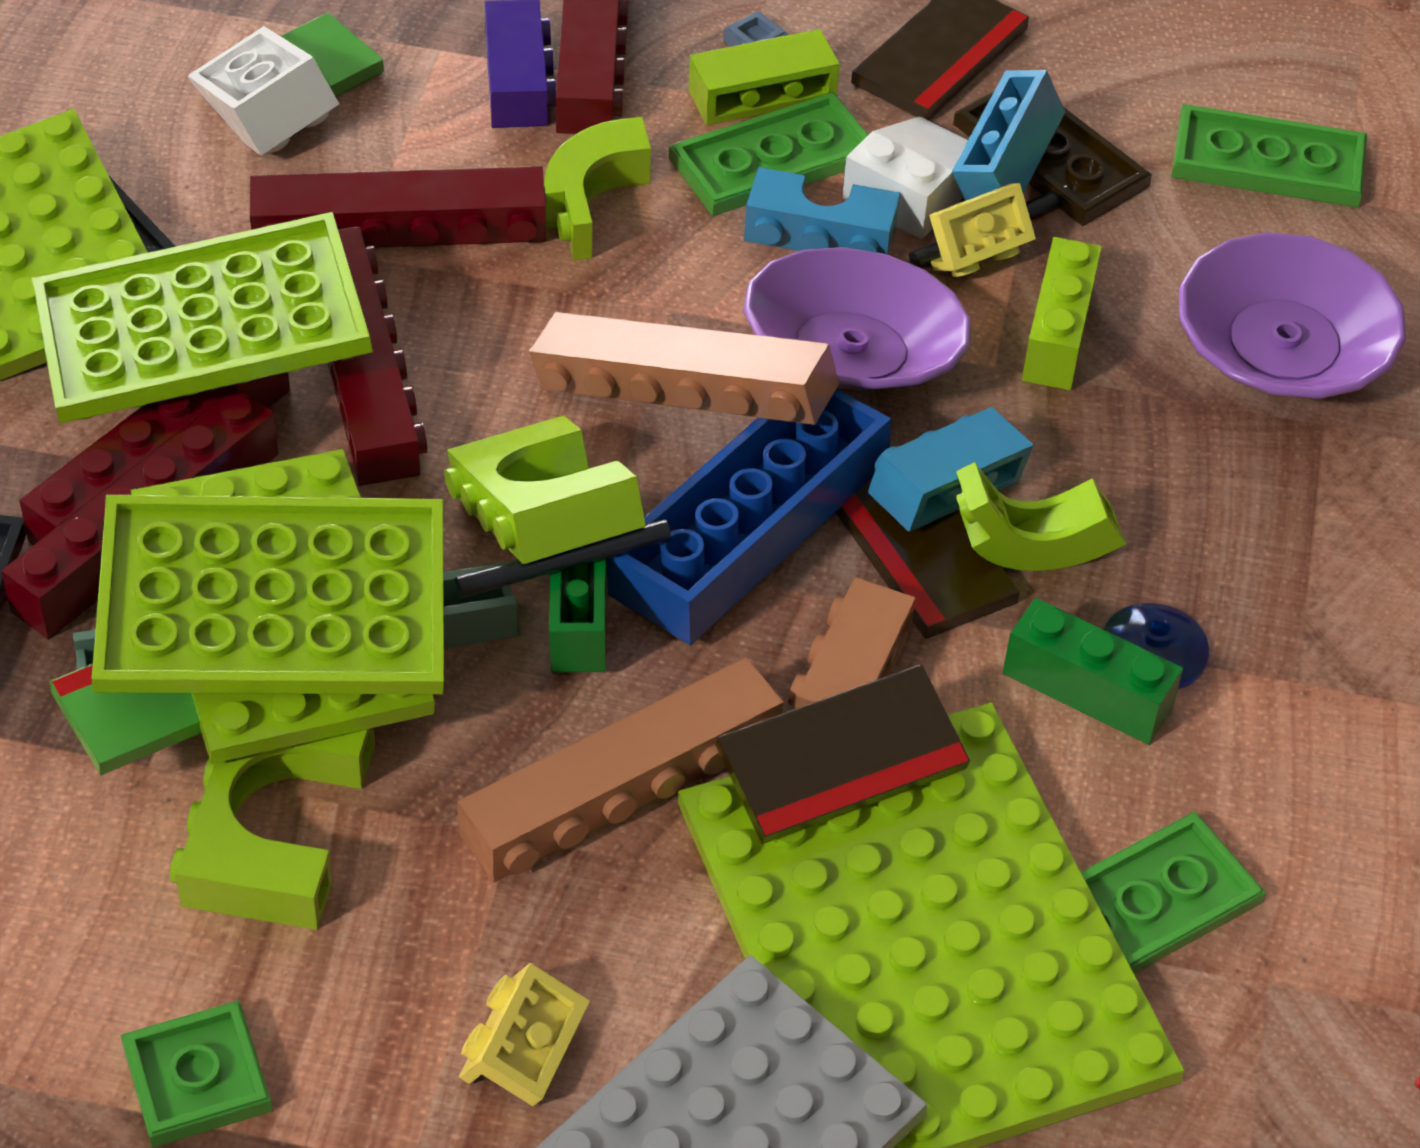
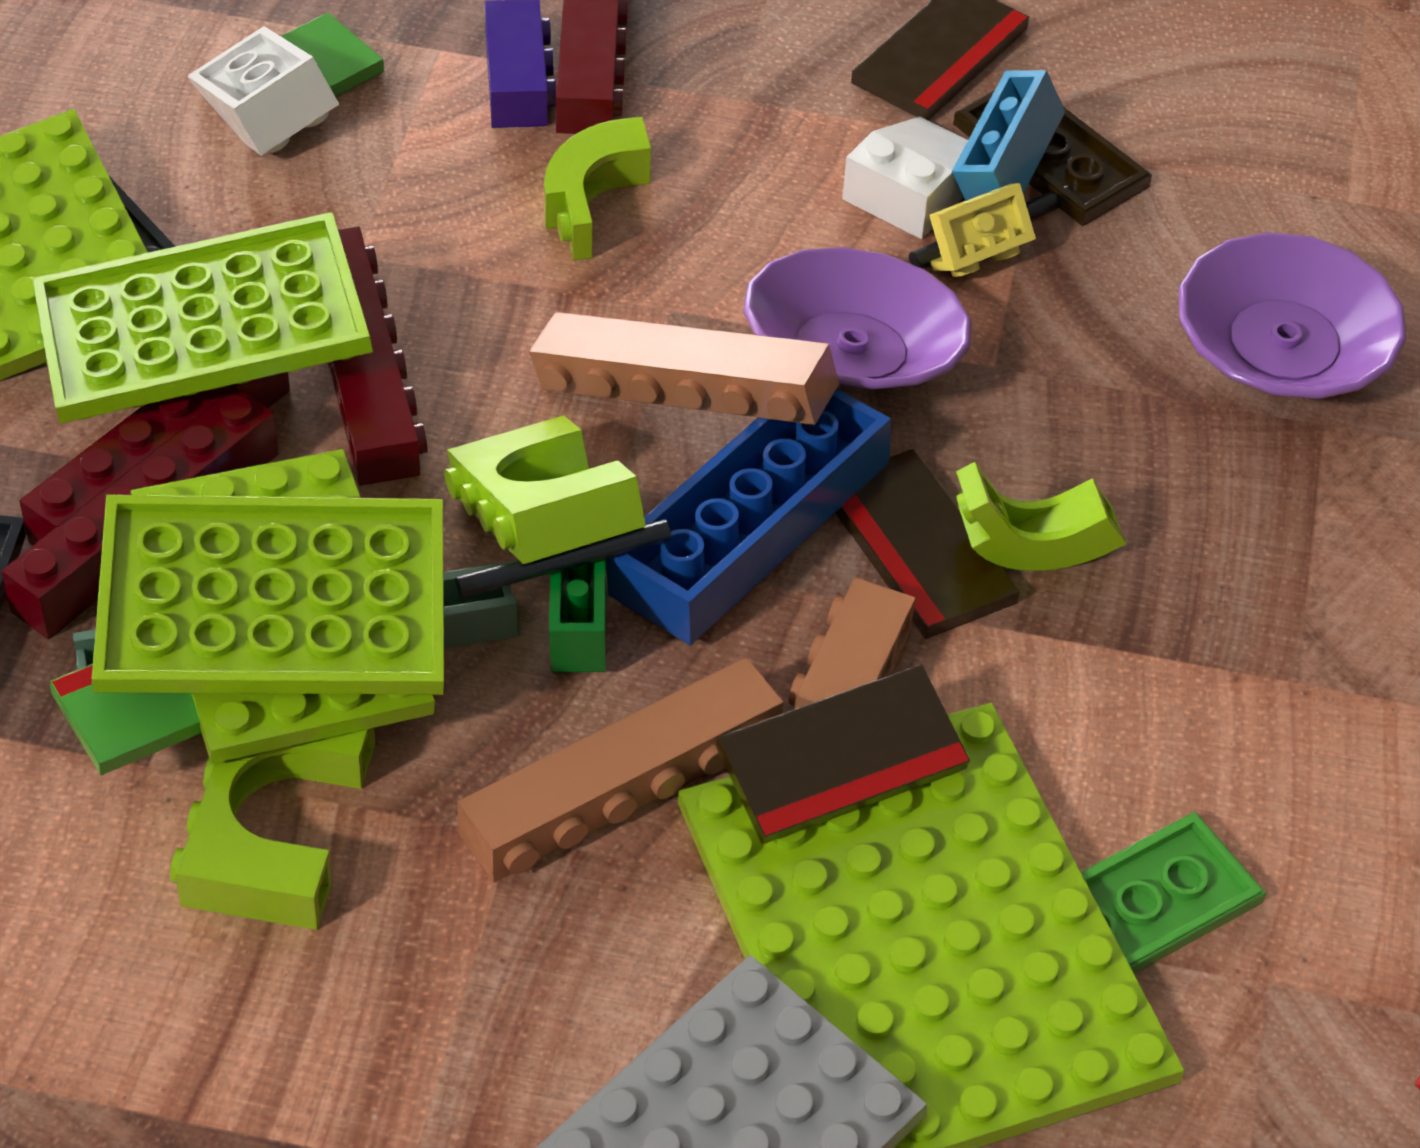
bright green tile [121,1000,273,1148] -> none
dark red brick [249,166,546,248] -> none
light yellow bracket [459,963,590,1106] -> none
bright green tile [669,92,868,217] -> none
lime brick [688,29,840,126] -> none
sand blue tile [723,10,788,46] -> none
dark azure arch [744,167,900,255] -> none
dark azure brick [868,407,1034,532] -> none
green brick [1002,597,1183,745] -> none
lime brick [1022,237,1102,391] -> none
clear blue dish [1103,603,1209,689] -> none
bright green tile [1171,104,1367,208] -> none

